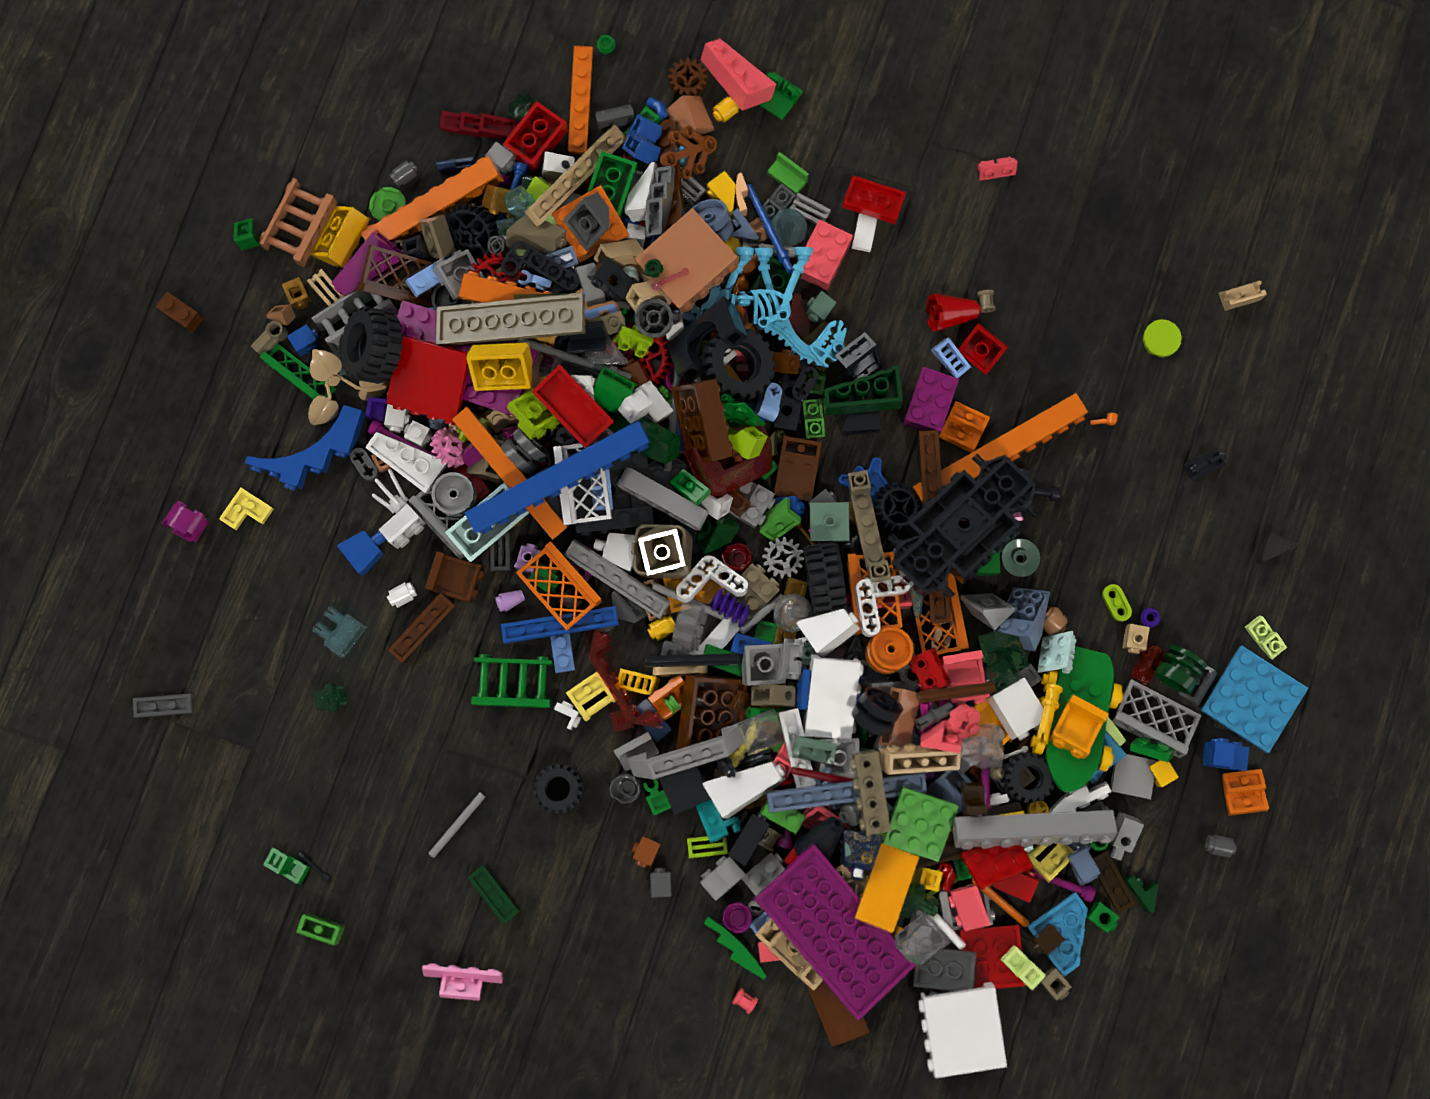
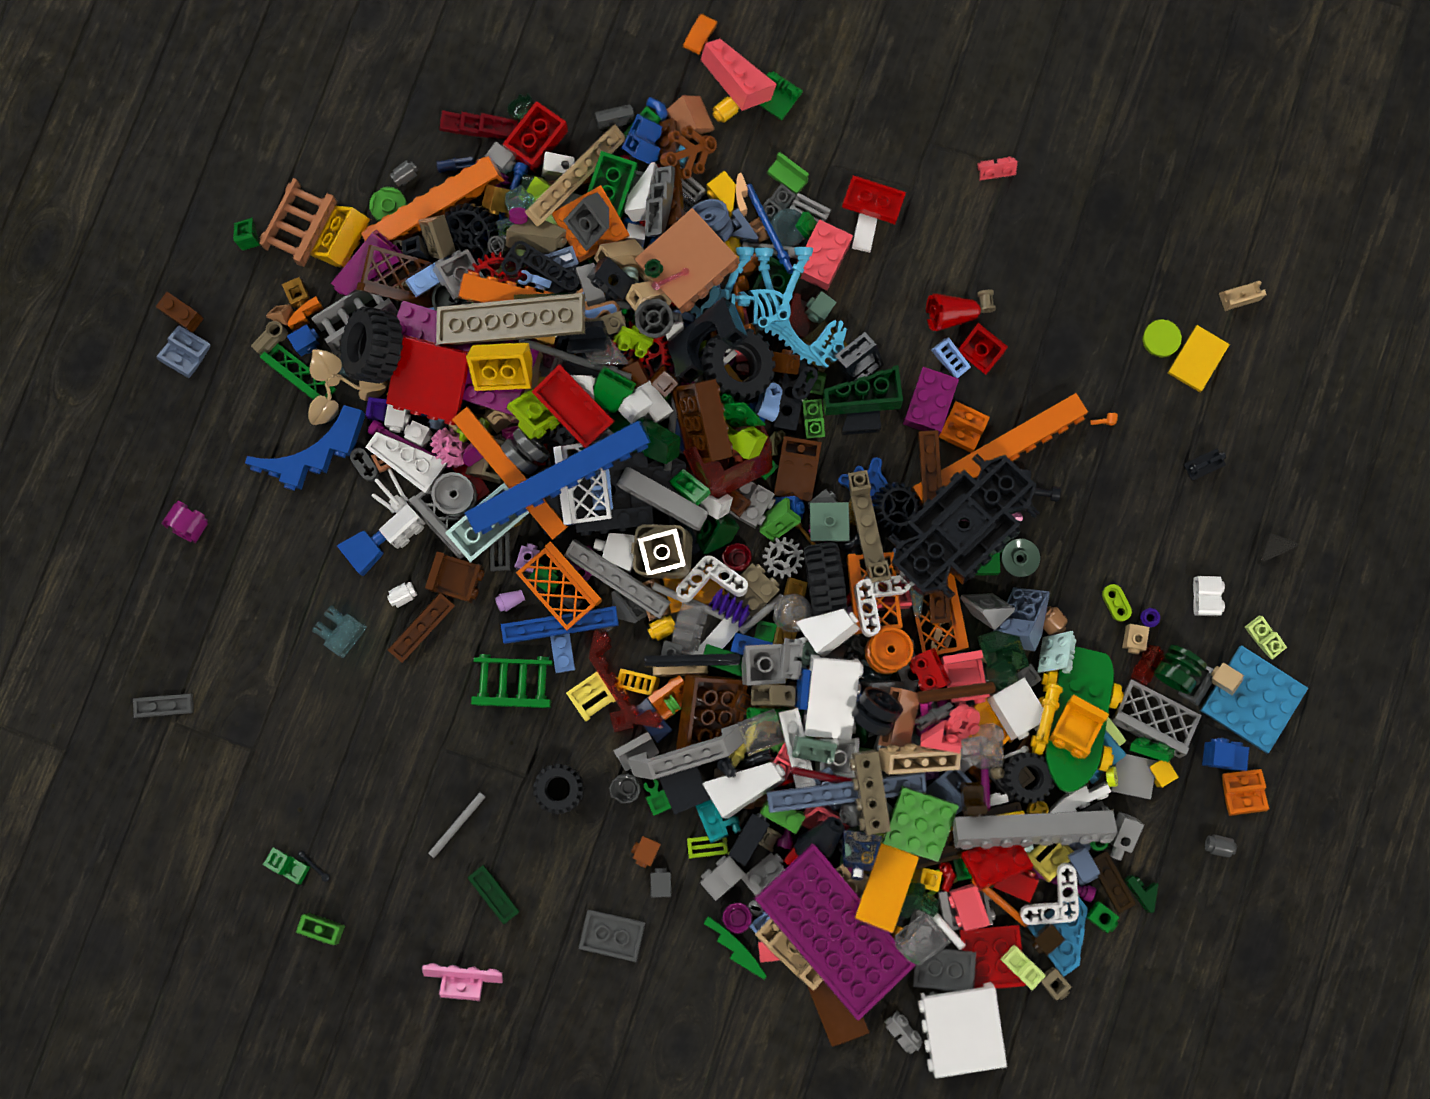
light yellow plate [219,488,274,530] -> none
tan tile [307,269,345,306] -> none
clear green brick [313,683,347,712] -> none
white bracket [554,701,581,730] -> none
orange plate [568,46,593,154] -> none
green plate [597,35,615,54] -> none
reddish brown gear [668,57,708,97] -> none
coral bush [732,988,758,1014] -> none
none -> sand blue slope [157,325,211,378]
none -> orange slope [287,297,323,331]
none -> magenta tile [509,207,528,224]
none -> dark grey tile [579,909,646,962]
none -> reddish brown brick [650,365,678,397]
none -> orange slope [683,14,717,55]
none -> green plate [795,212,817,239]
none -> light grey hinge [885,1011,922,1054]
none -> white beam [1019,863,1079,925]
none -> neon yellow tile [1106,767,1118,787]
none -> yellow tile [1168,325,1230,392]
none -> white brick [1193,576,1225,616]
none -> tan brick [1211,663,1244,696]

